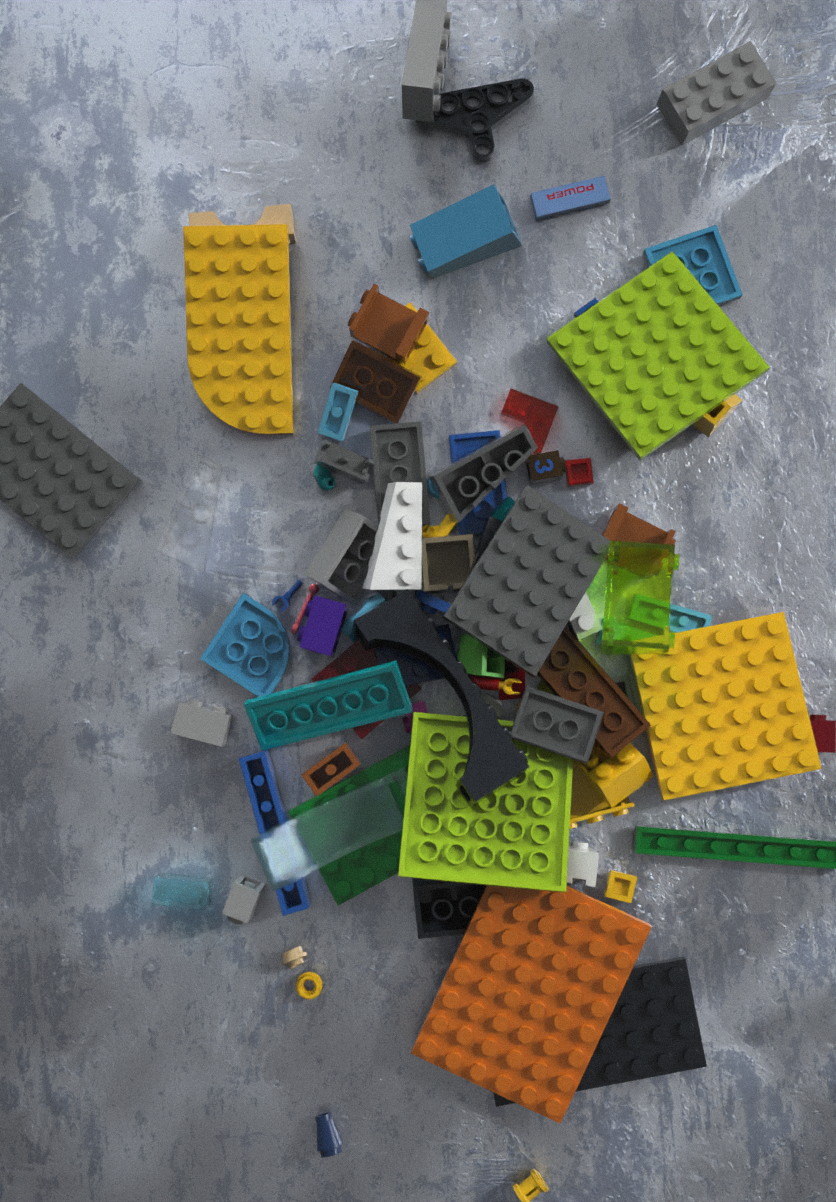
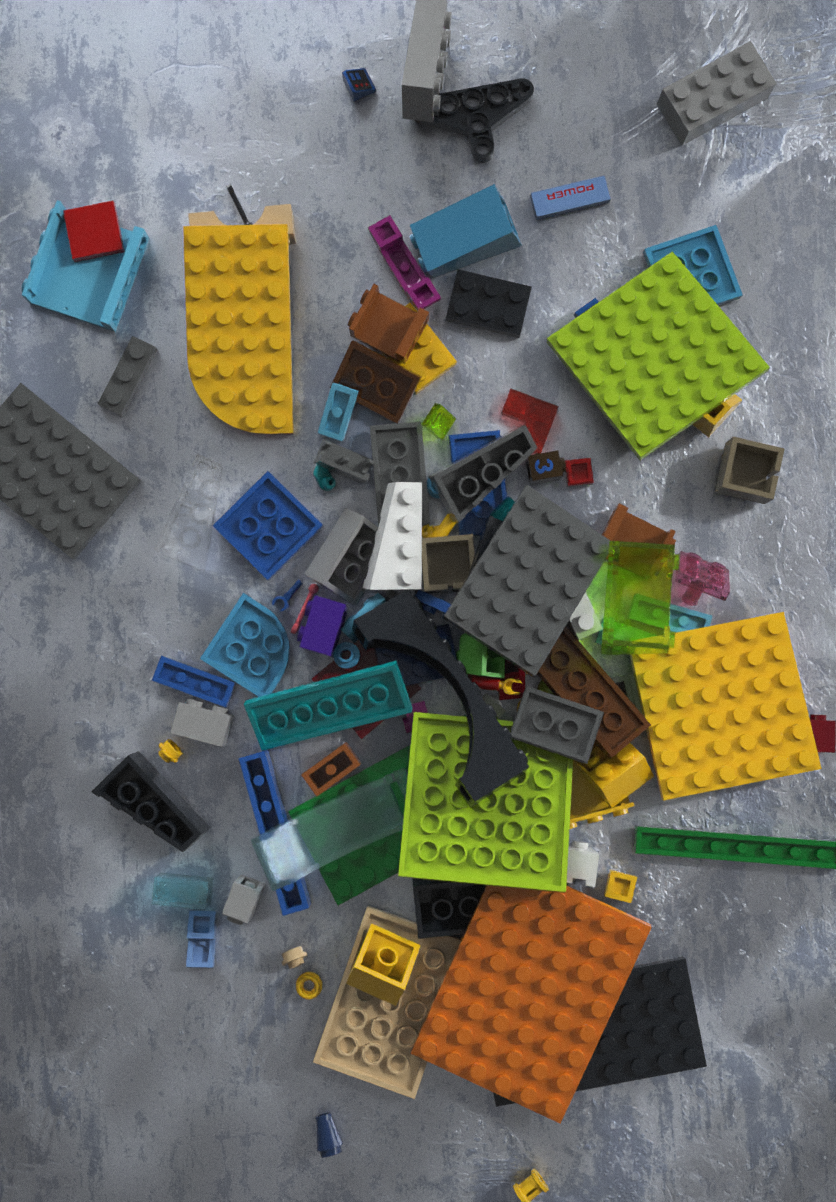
none -> medium azure panel [22,200,150,332]
none -> red tile [63,200,125,262]
none -> black wedge [91,751,210,852]
none -> dark grey plate [98,336,157,417]
none -> blue plate [152,656,236,708]
none -> yellow plate [158,739,183,763]
none -> medium blue slope [186,911,216,968]
none -> blue plate [212,471,324,581]
none -> black hinge [226,184,253,225]
none -> tan plate [313,905,462,1099]
none -> dark azure plate [333,642,360,669]
none -> slope [342,68,376,102]
none -> yellow slope [346,923,420,1006]
none -> magenta slope [368,215,441,311]
none -> clear neon green plate [422,403,456,440]
none -> black plate [446,269,532,338]
none -> clear pink plate [675,551,730,606]
none -> dark tan piece [714,436,785,504]

